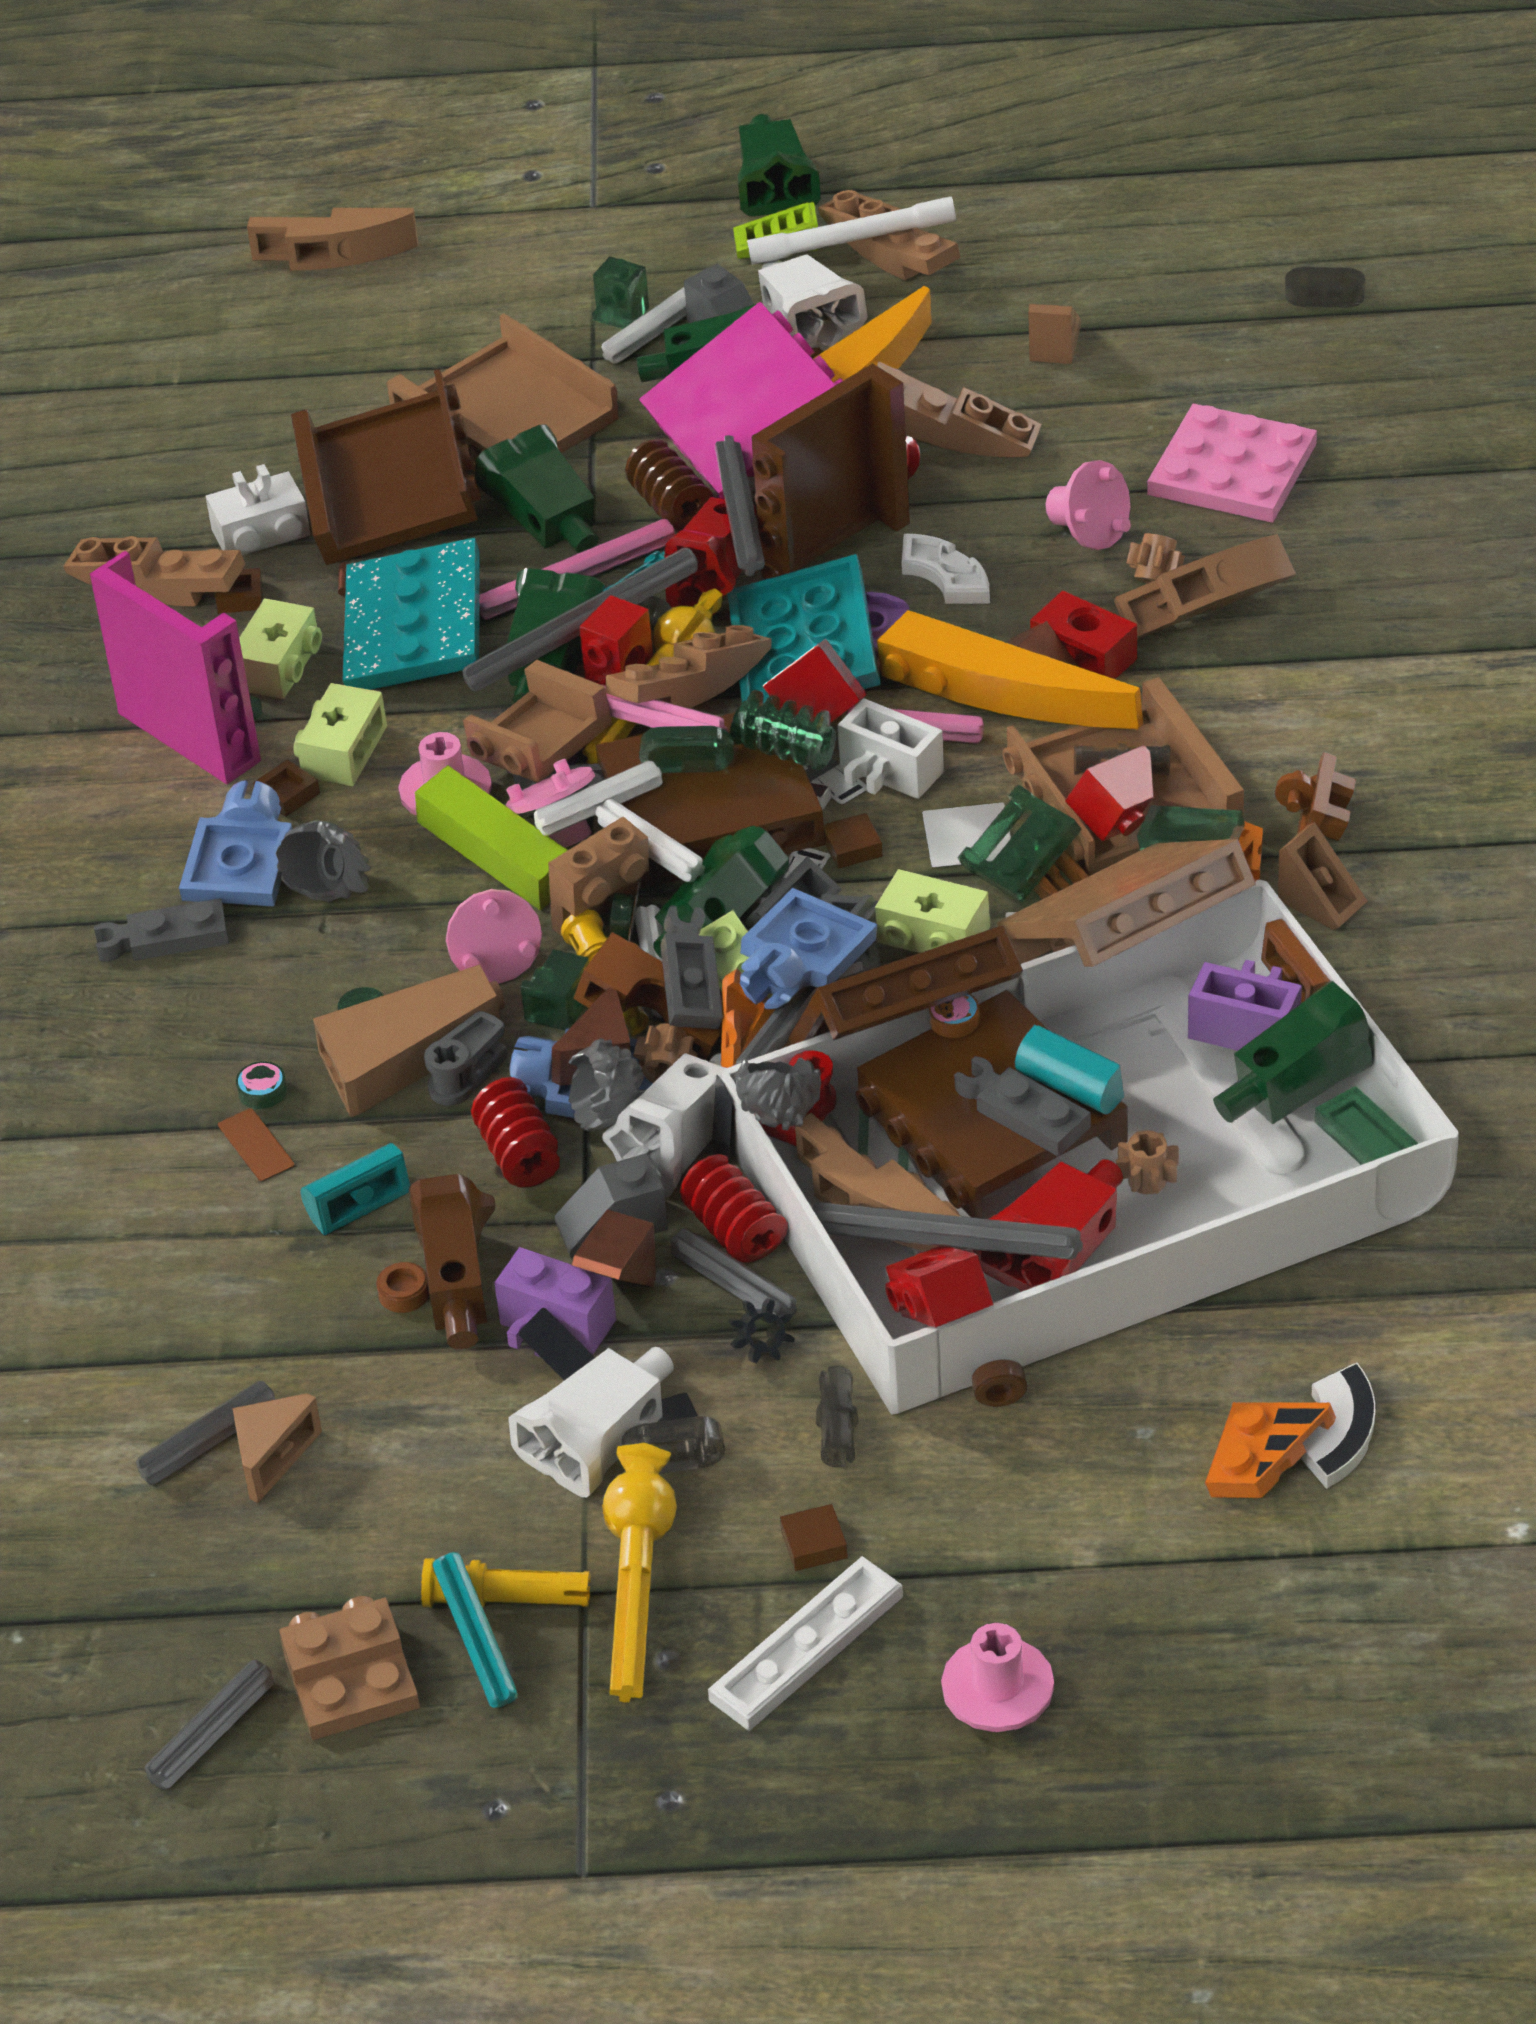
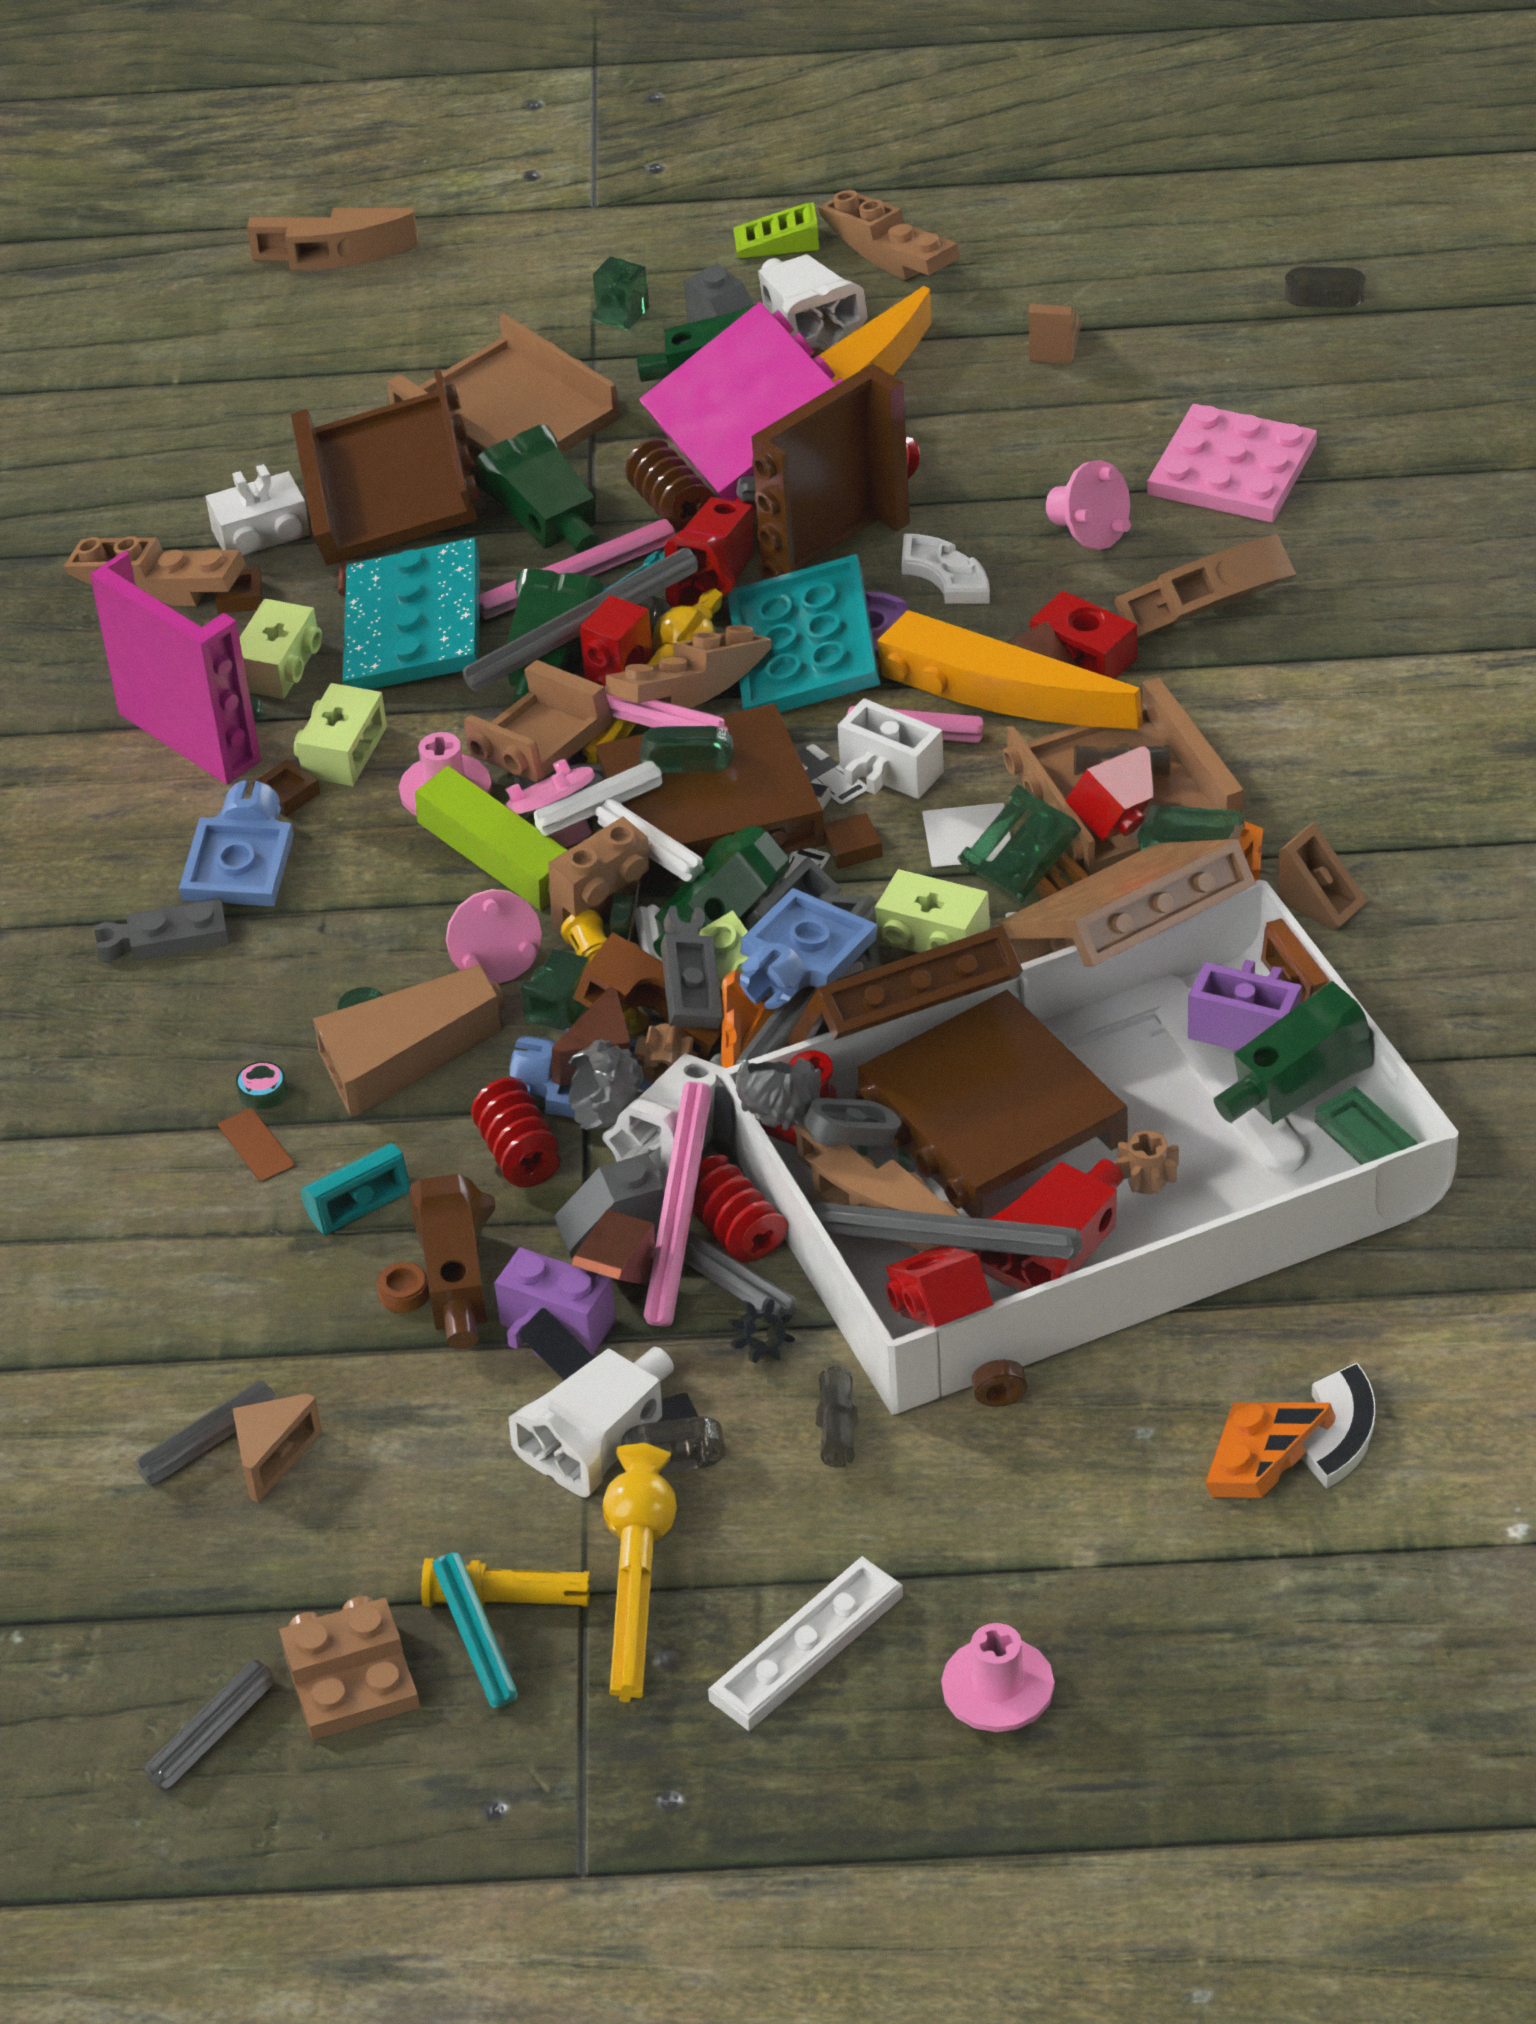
dark grey hair [275,820,371,903] -> none
dark grey piece [424,1011,507,1105] -> none
white axle [601,287,687,364] -> none
dark grey axle [715,435,765,576] -> none
clear green piece [729,689,836,771] -> none
dark green piece [738,114,821,216] -> none
white piece [747,196,957,265] -> none
red head [762,639,867,742] -> none
reddish brown tile [780,1504,848,1571] -> none
medium nougat slope [877,362,1042,457] -> none
tile [928,994,980,1038] -> none
dark grey plate [954,1056,1091,1157] -> none
teal brick [1015,1024,1124,1114] -> none
medium nougat gear [1126,533,1185,584] -> none
dark orange hips [1275,752,1356,841] -> none
none -> bright pink axle [644,1082,712,1327]
none -> dark grey plate [804,1098,901,1149]

